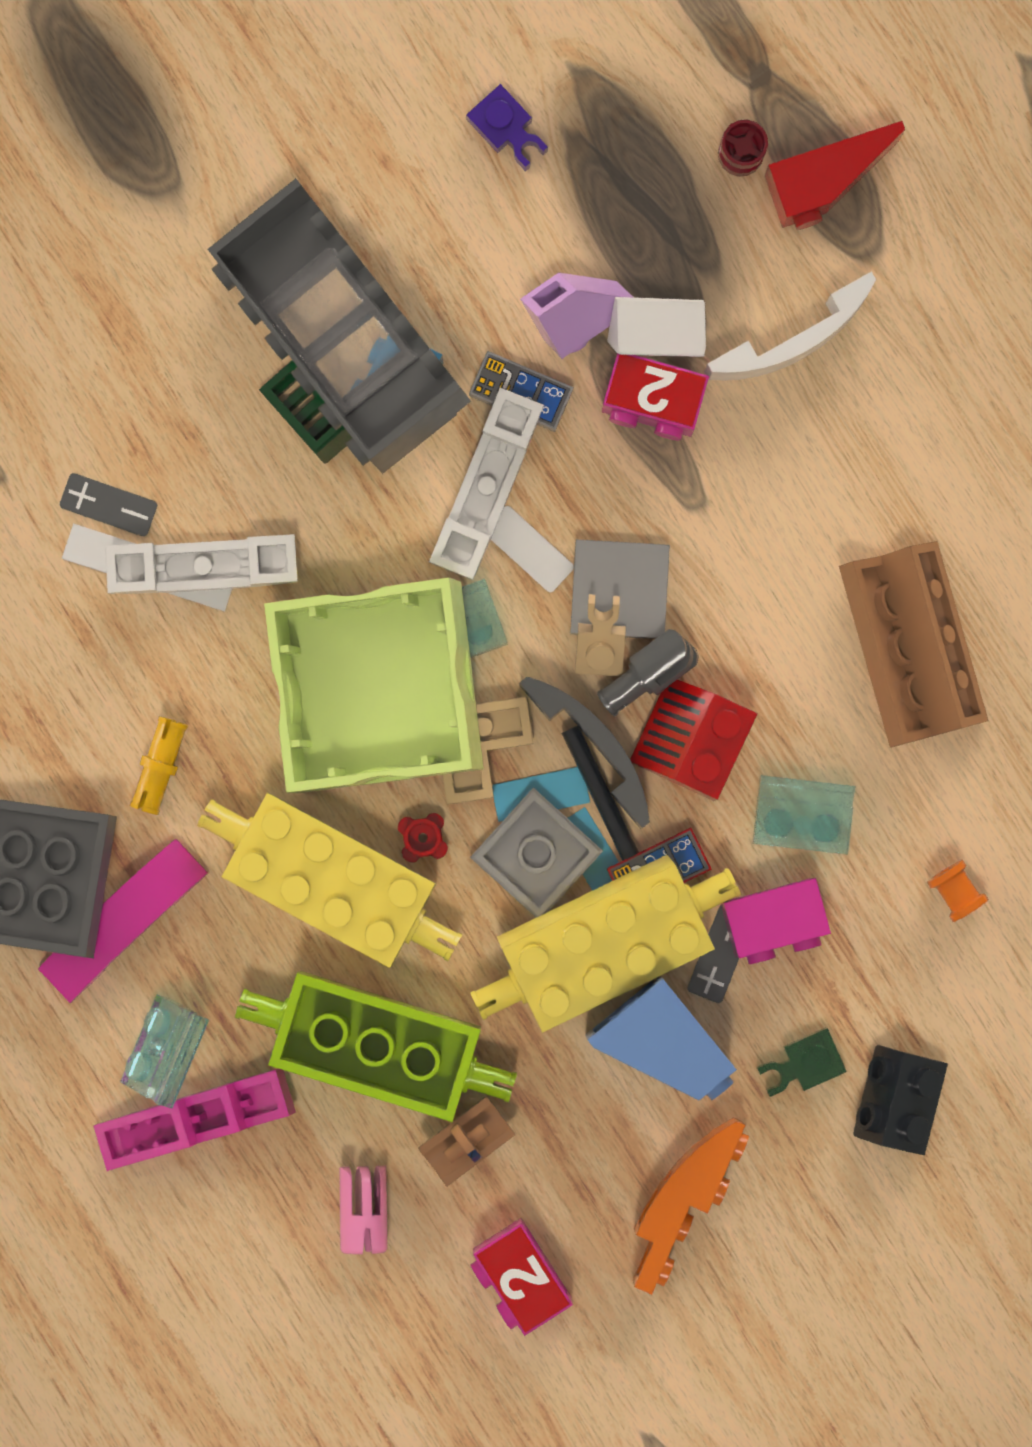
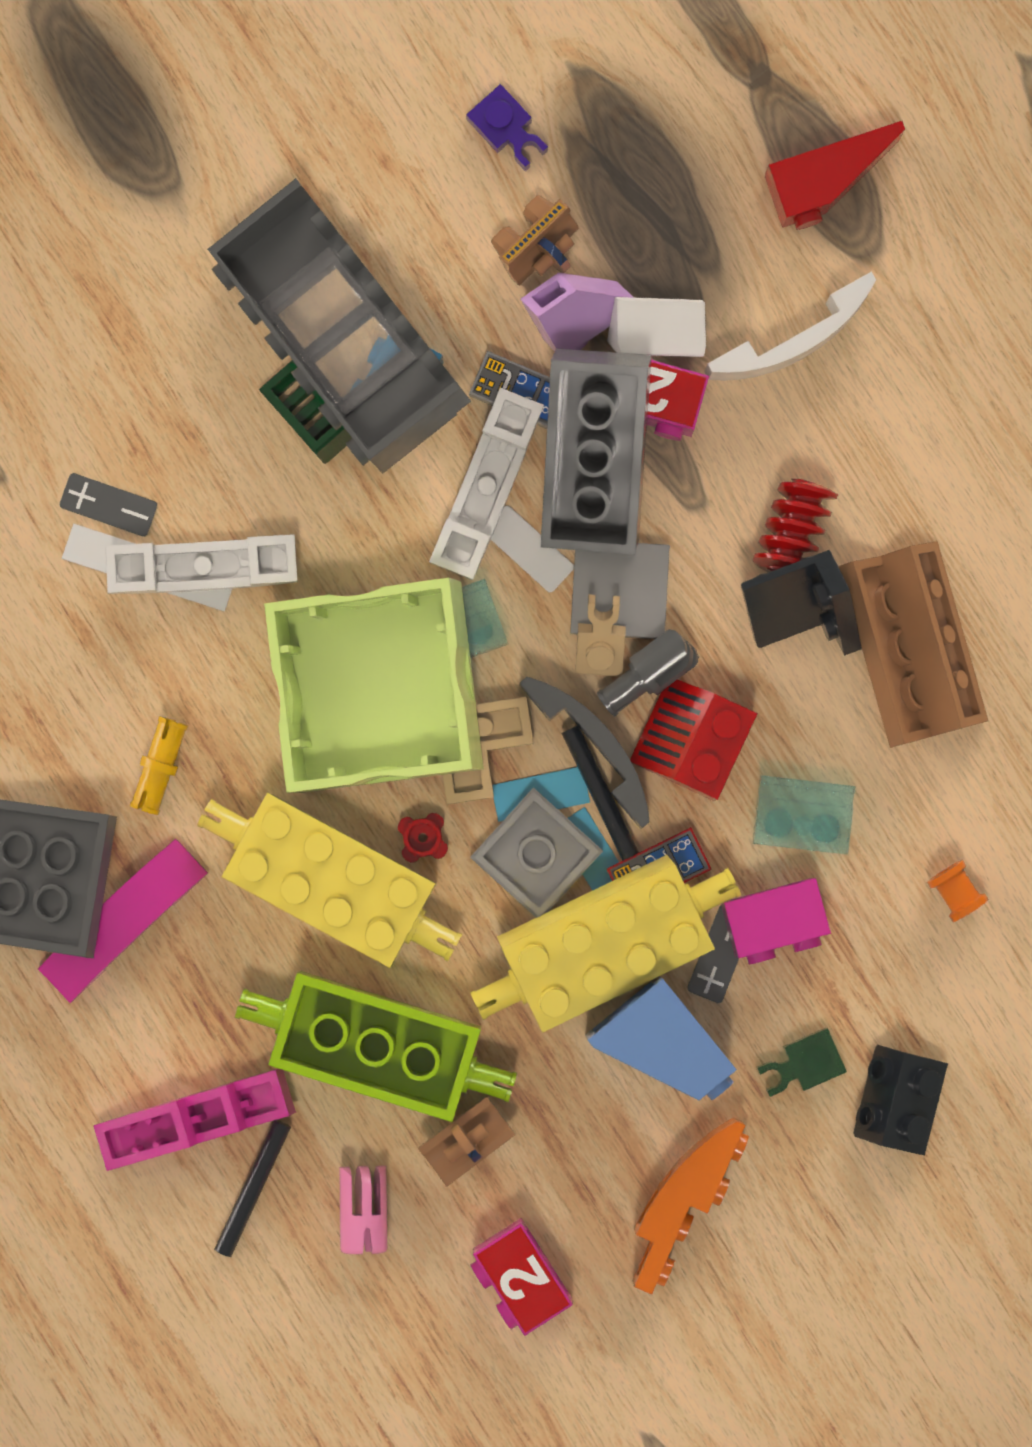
clear light blue plate [120,994,209,1108] -> none
dark red wheel [718,119,768,177] -> none
none -> black bar [214,1120,291,1257]
none -> medium nougat hips [491,195,579,286]
none -> dark grey brick [541,348,652,555]
none -> black bracket [741,550,862,656]
none -> red piece [752,479,838,573]

